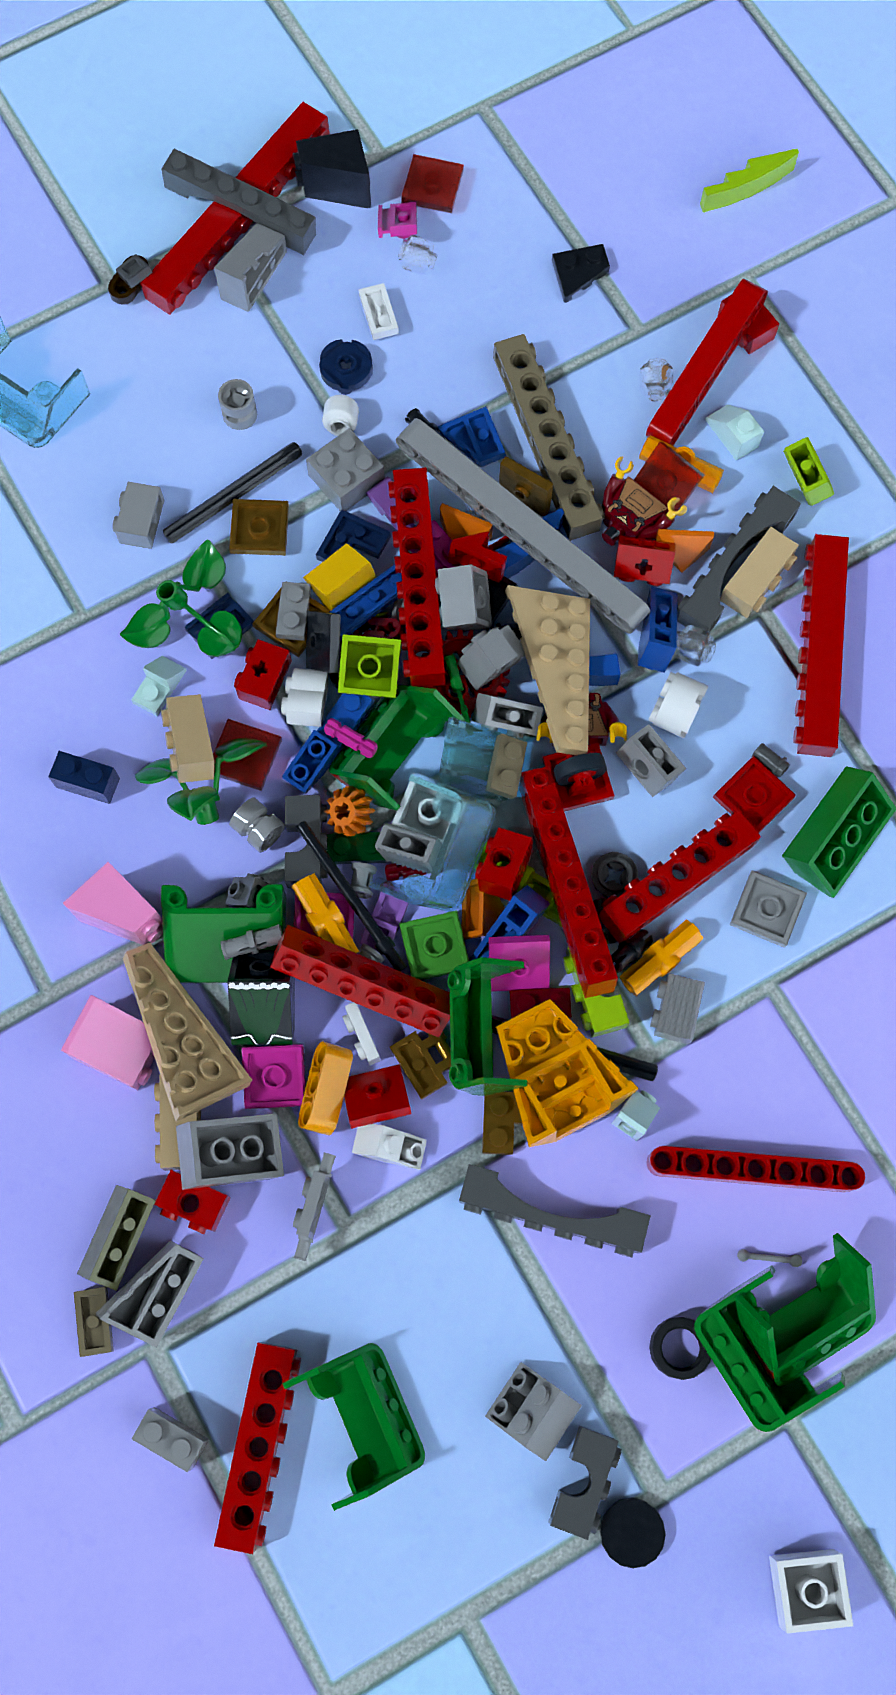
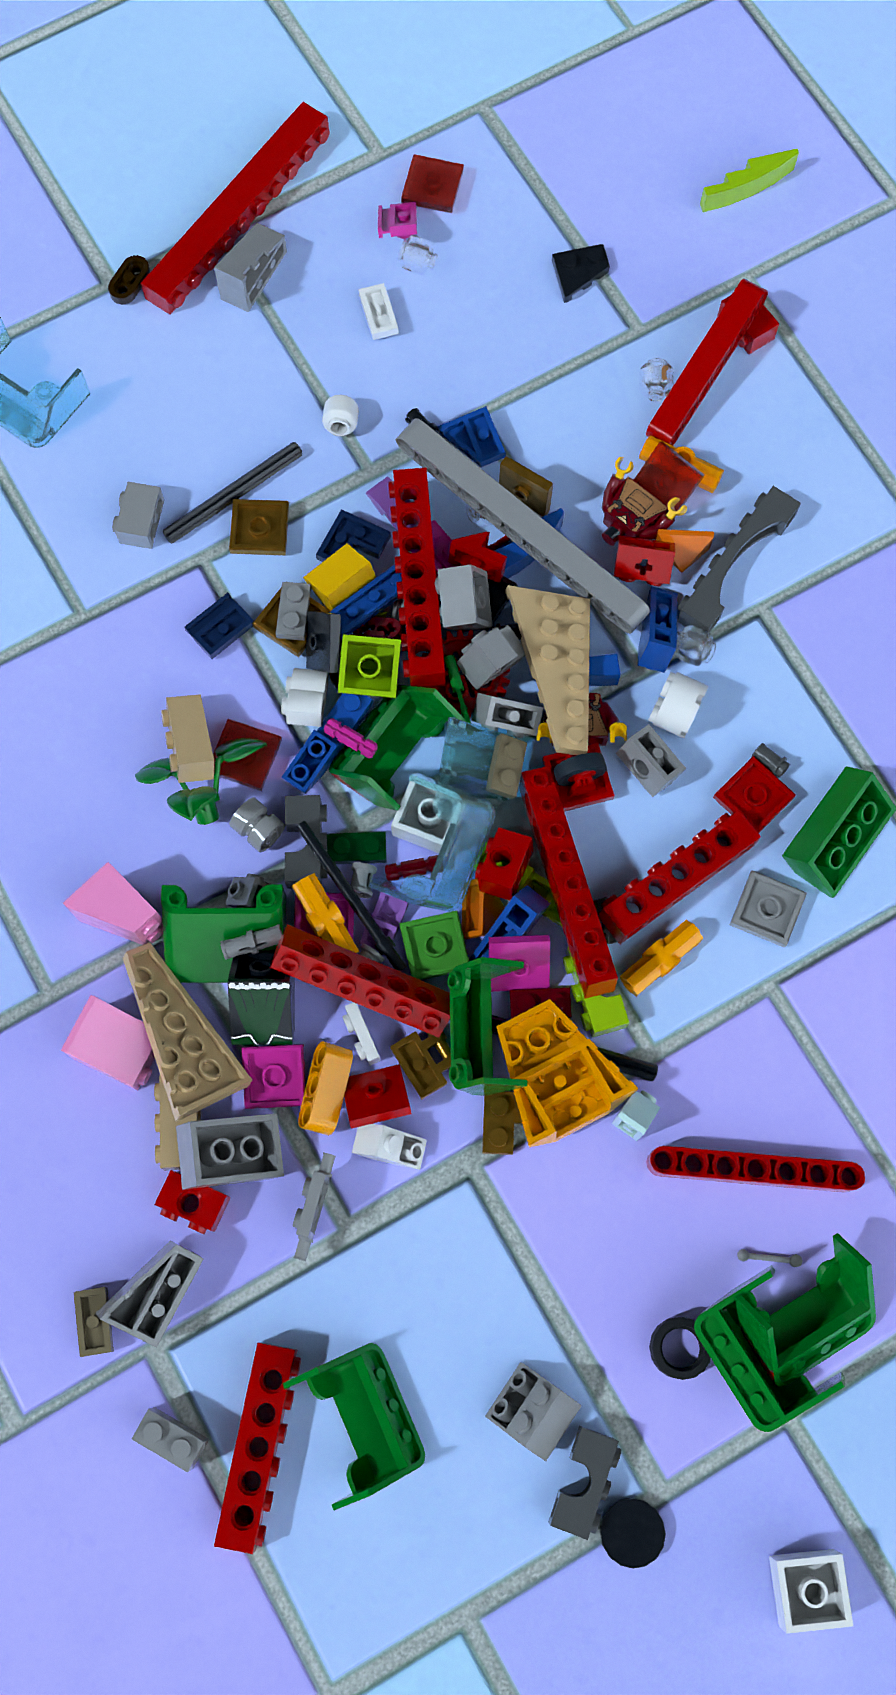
dark blue brick [48,751,120,804] -> none
olive brick [77,1185,156,1291] -> none
dark grey tile [116,254,153,289] -> none
green plant [120,539,242,657] -> none
light aqua slope [131,656,187,716] -> none
dark grey arch [161,148,316,255] -> none
light grey wheel [218,379,258,430] -> none
red brick [234,639,292,710] -> none
black slope [293,129,371,208] -> none
light grey brick [306,428,385,511] -> none
dark blue plate [319,339,373,395] -> none
orange gear [324,786,376,836] -> none
light grey brick [375,823,447,876] -> none
orange slope [440,503,493,542] -> none
dark grey arch [459,1164,651,1258] -> none
dark tan brick [493,334,604,541] -> none
dark grey gear [591,852,638,897] -> none
black pin [611,929,653,973] -> none
light grey brick [650,974,705,1045] -> none
light aqua slope [705,404,764,461] -> none
tan brick [720,527,799,618] -> none
lime brick [783,437,835,506] -> none
red brick [793,534,849,757] -> none

